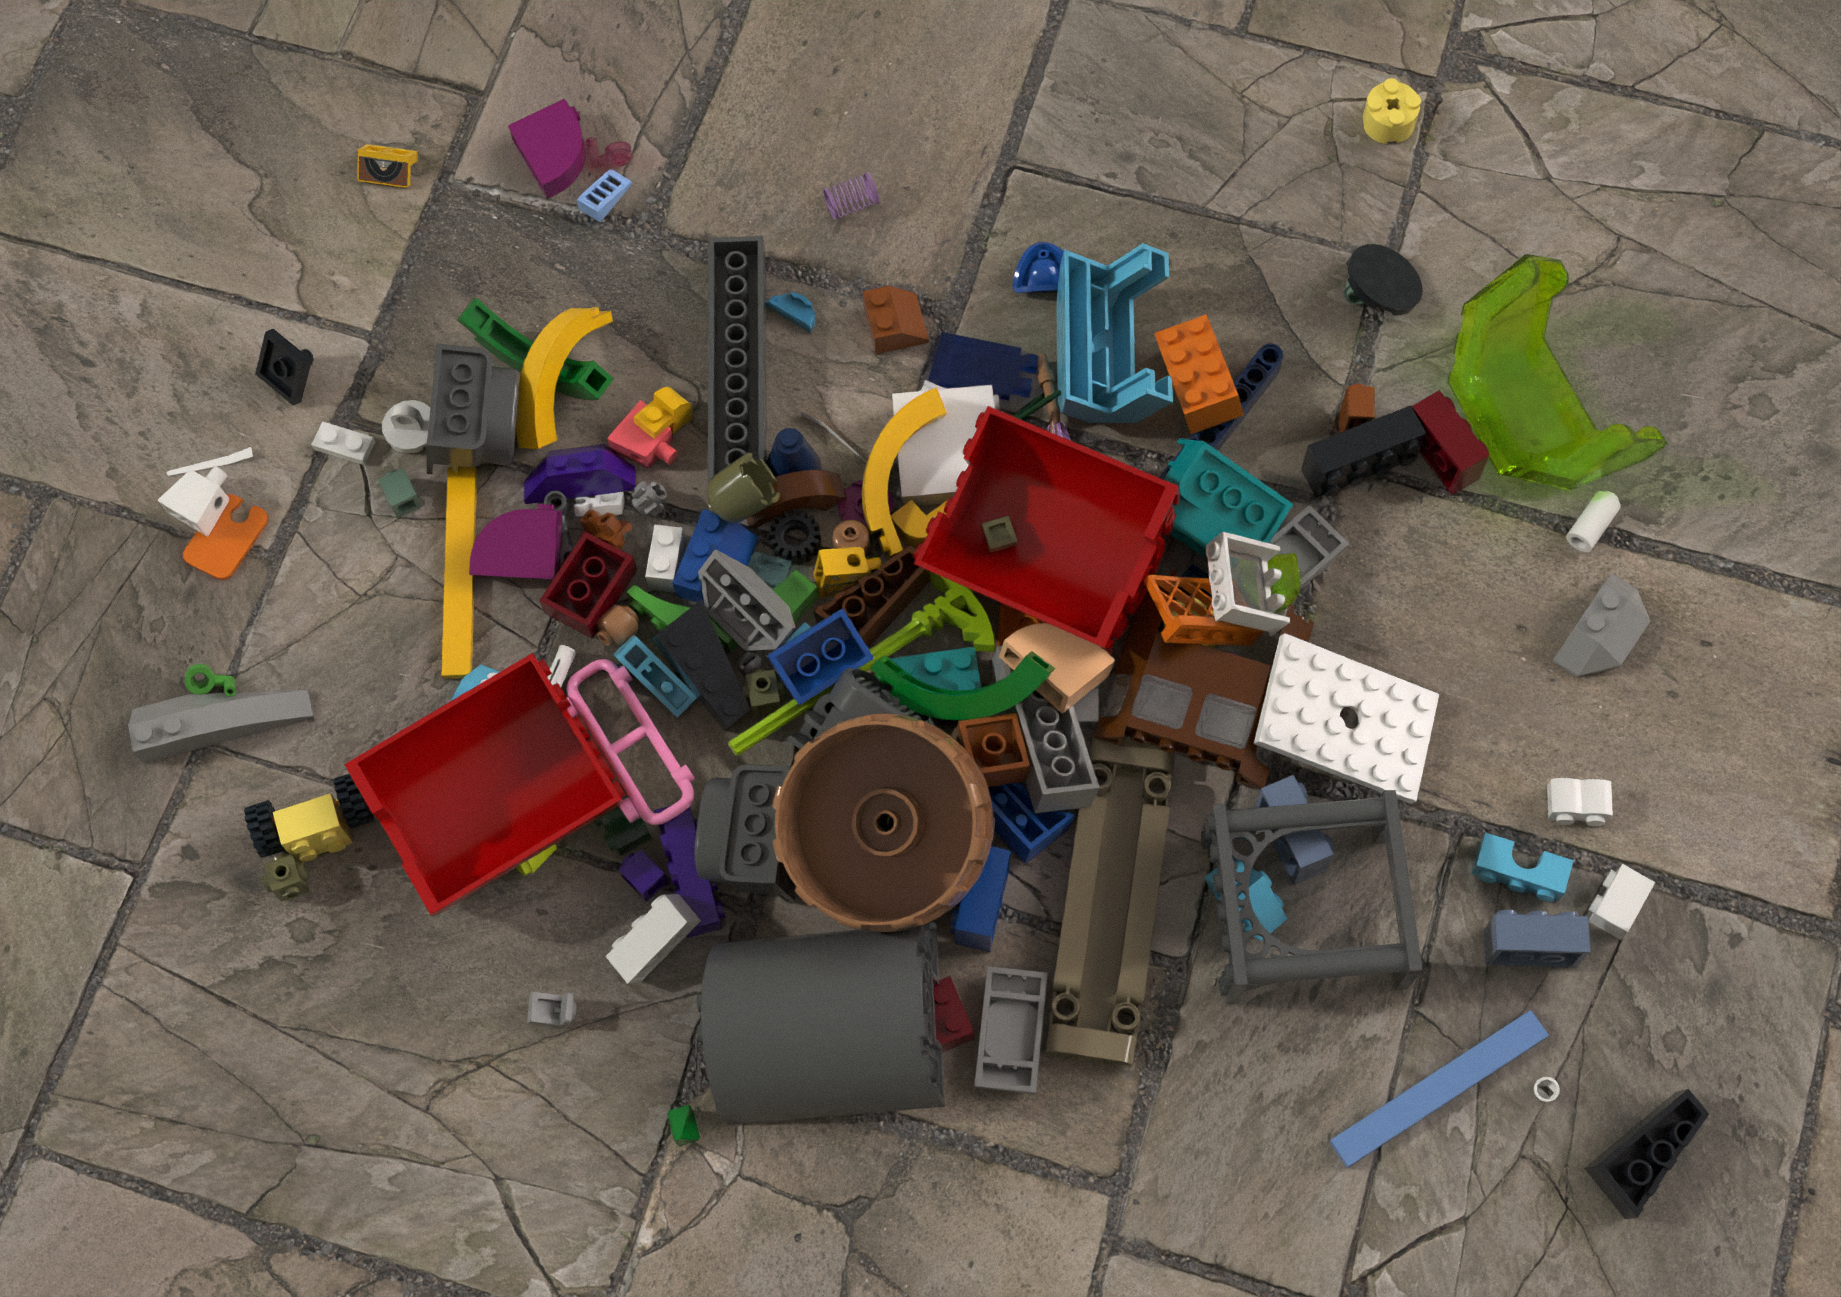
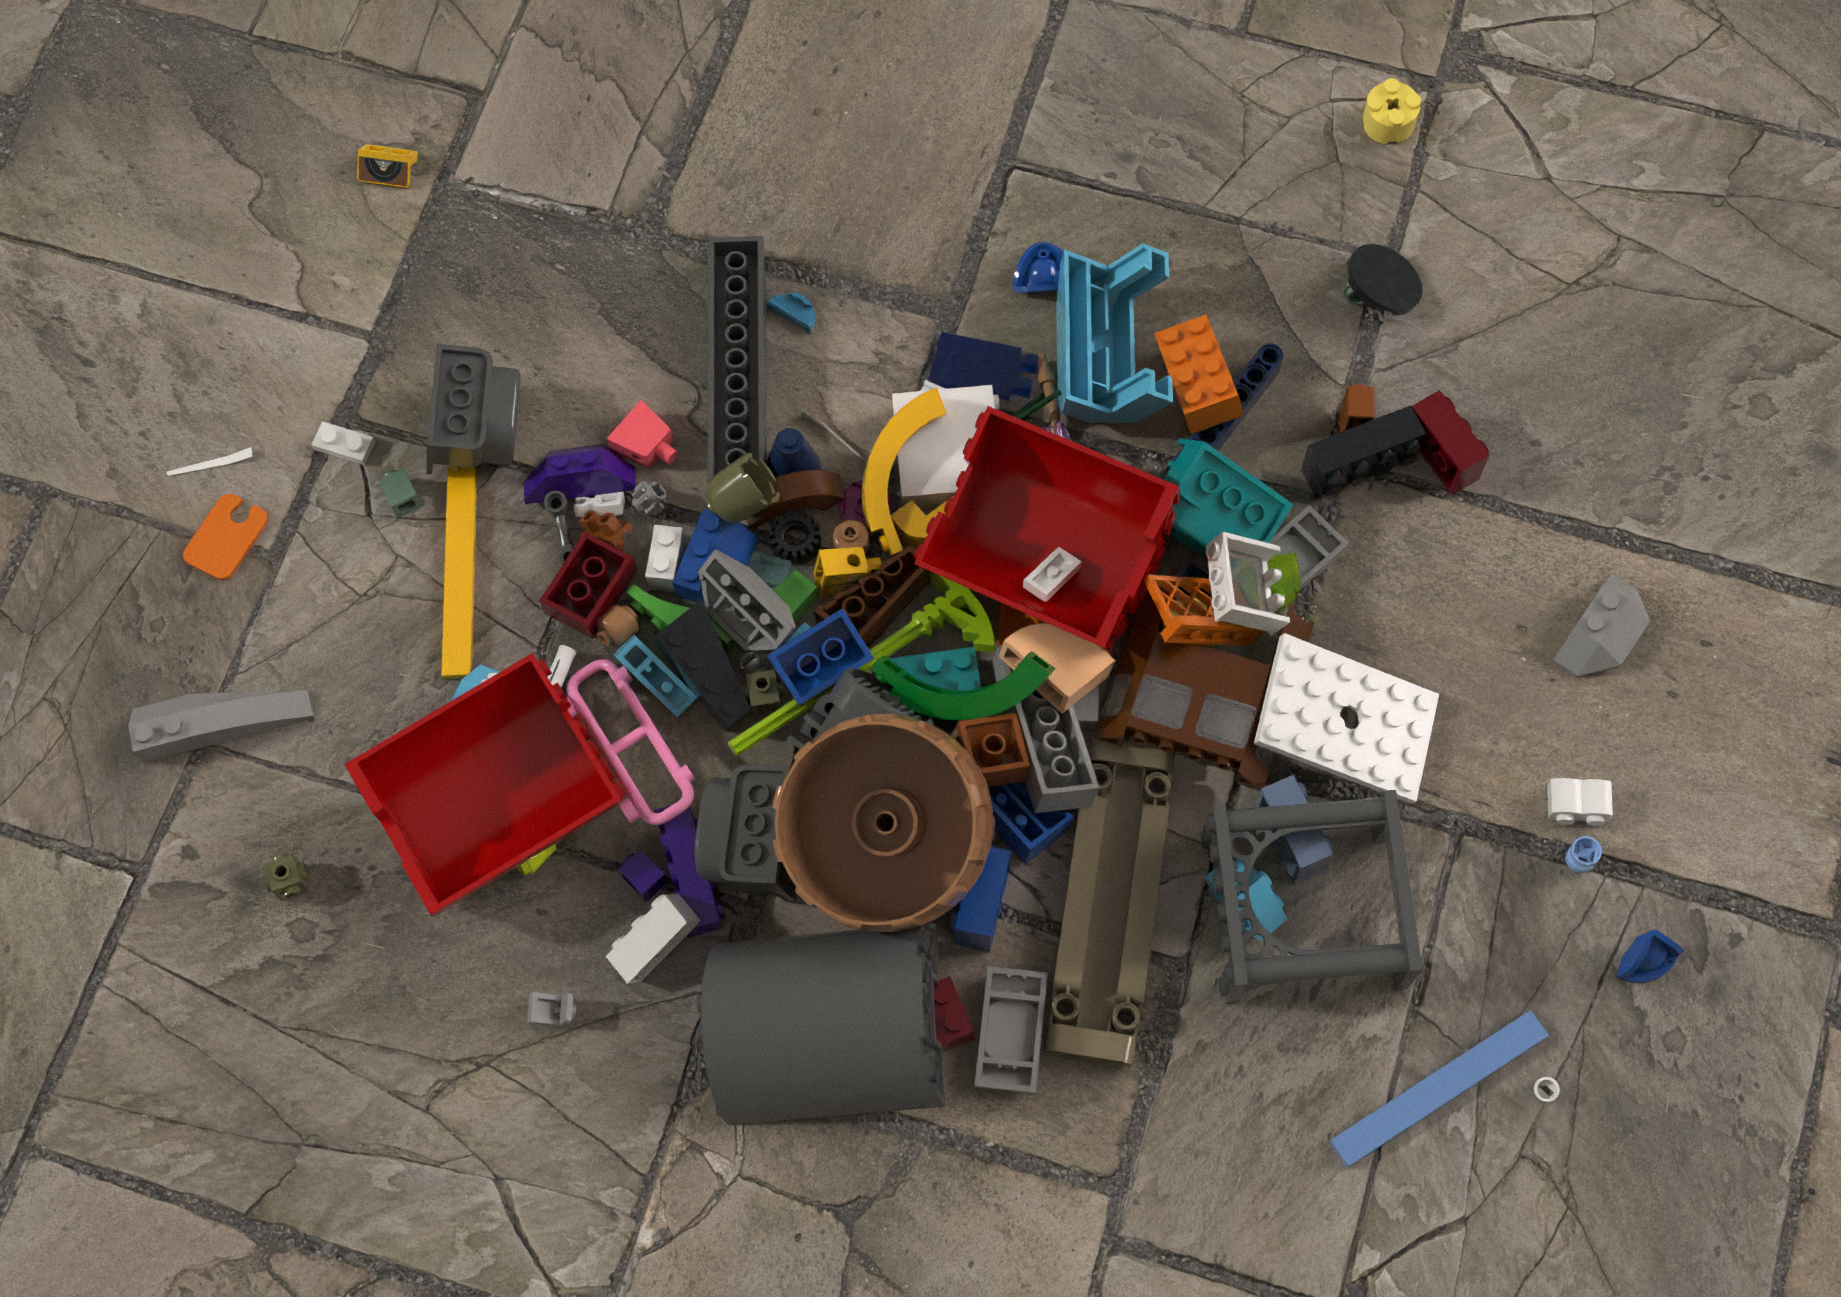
white torso [157,466,229,537] -> none
bright green plate [184,664,236,697] -> none
brick [244,774,374,862] -> none
black tile [255,329,314,406] -> none
white tile [382,400,430,454] -> none
green arch [457,298,614,400] -> none
magenta brick [469,504,562,579] -> none
magenta brick [508,98,586,199] -> none
yellow arch [516,307,613,449] -> none
light blue slope [577,169,632,222] -> none
clear pink plate [586,137,633,168] -> none
clear green brick [594,785,652,856] -> none
yellow brick [634,387,693,439] -> none
green slope [667,1105,700,1146] -> none
lavender piece [823,172,879,220] -> none
dark orange slope [862,286,929,354] -> none
olive plate [981,516,1018,553] -> none
clear neon green windscreen [1447,254,1668,491] -> none
medium azure arch [1471,832,1574,902] -> none
sand blue brick [1484,910,1590,968] -> none
white brick [1566,491,1621,552] -> none
black wedge [1584,1089,1709,1219] -> none
white brick [1588,864,1655,940] -> none
none -> white plate [1023,547,1082,602]
none -> light blue wheel [1565,836,1602,873]
none -> blue hat [1616,929,1684,983]

